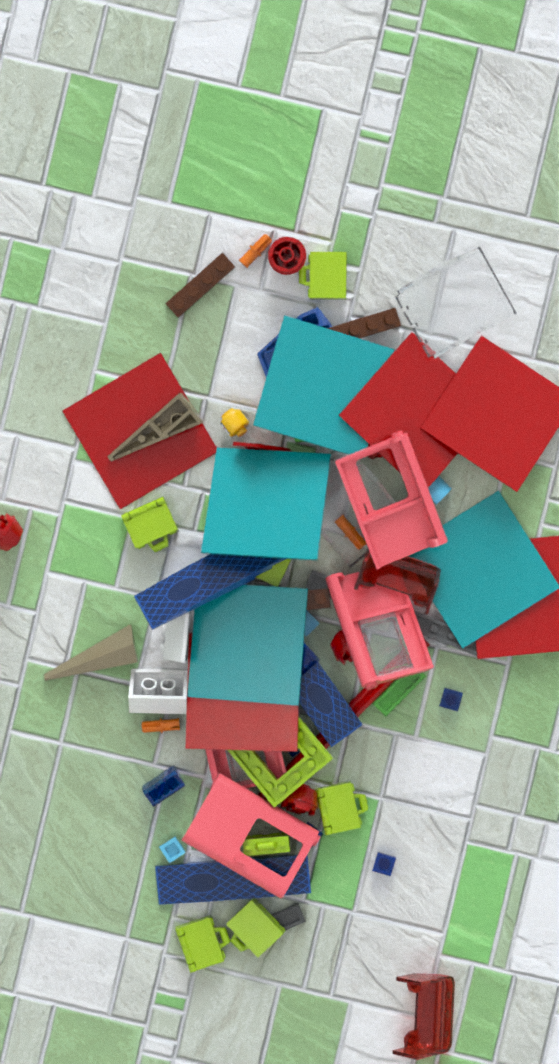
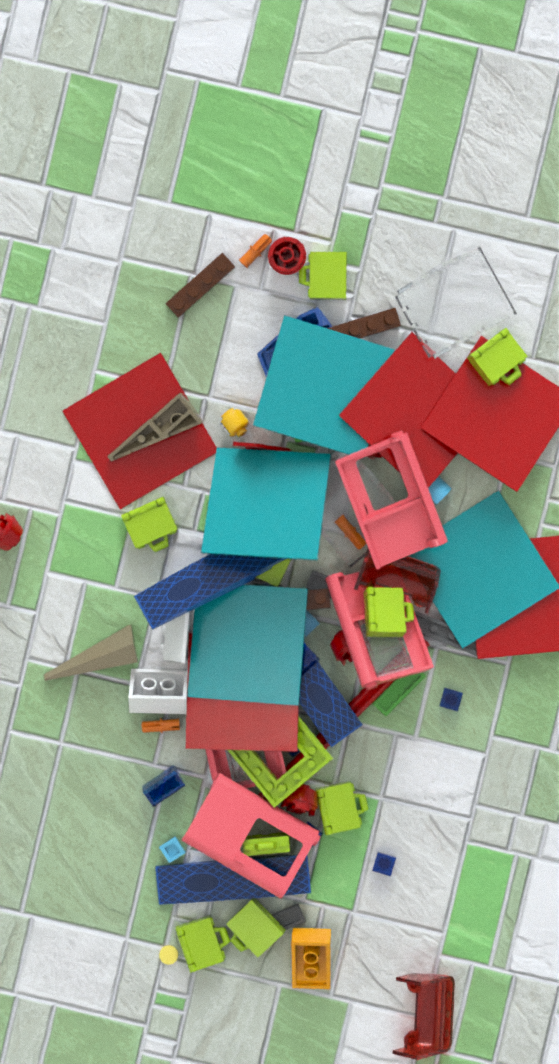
none -> light yellow piece [159,945,178,965]
none -> light orange slope [291,928,331,989]
none -> lime piece [363,587,414,637]
none -> lime piece [467,328,528,386]

